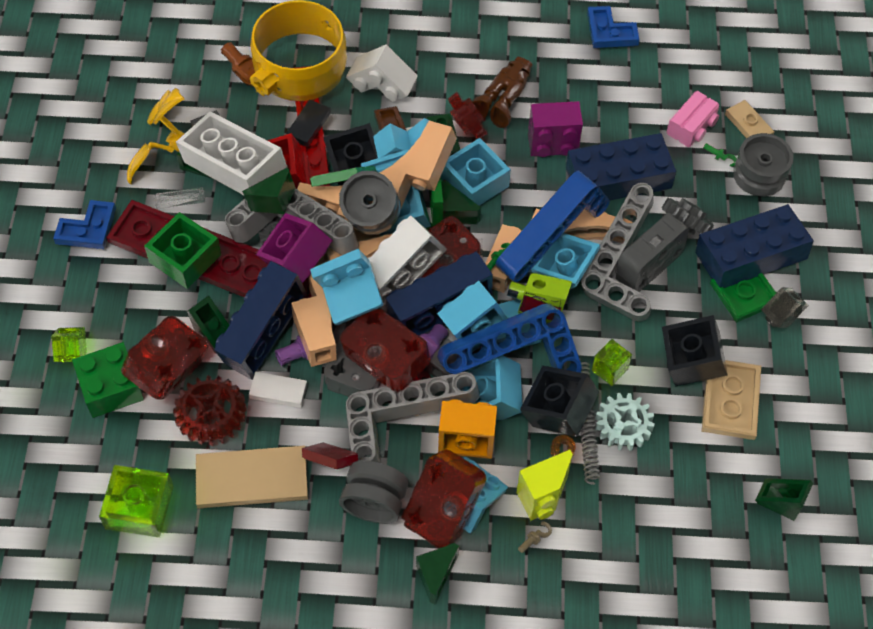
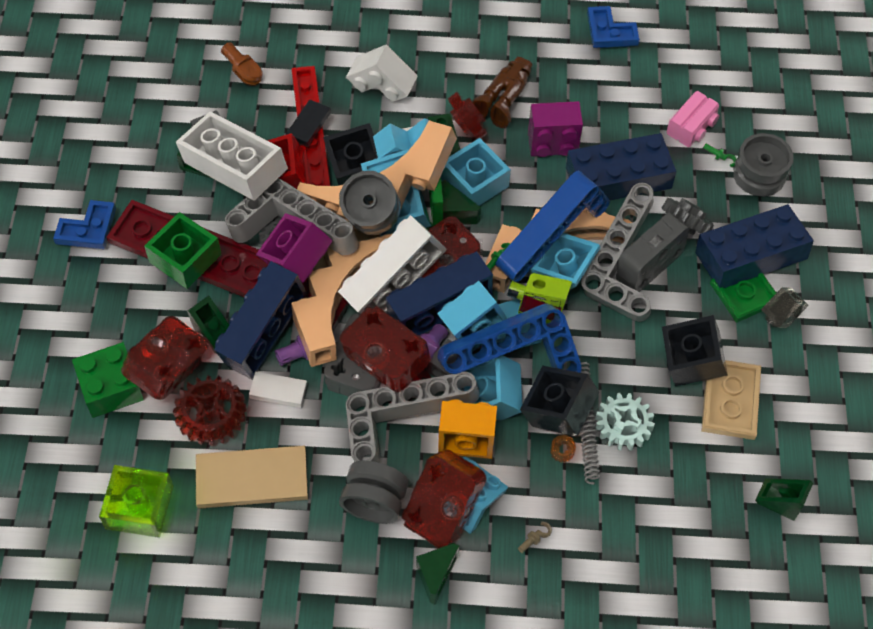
clear neon green brick [51,327,87,362] -> none
yellow plant [127,88,185,185] -> none
clear tile [154,187,206,209] -> none
dark green slope [242,168,296,214] -> none
yellow cylinder [250,0,347,101] -> none
dark red tile [302,442,358,470] -> none
green tile [310,165,376,187] -> none
medium azure bracket [310,248,383,325] -> none
reddish brown tile [374,106,407,131] -> none
neon yellow slope [516,450,573,521] -> none
clear neon green brick [592,339,632,386] -> none
tan plate [725,100,774,138] -> none

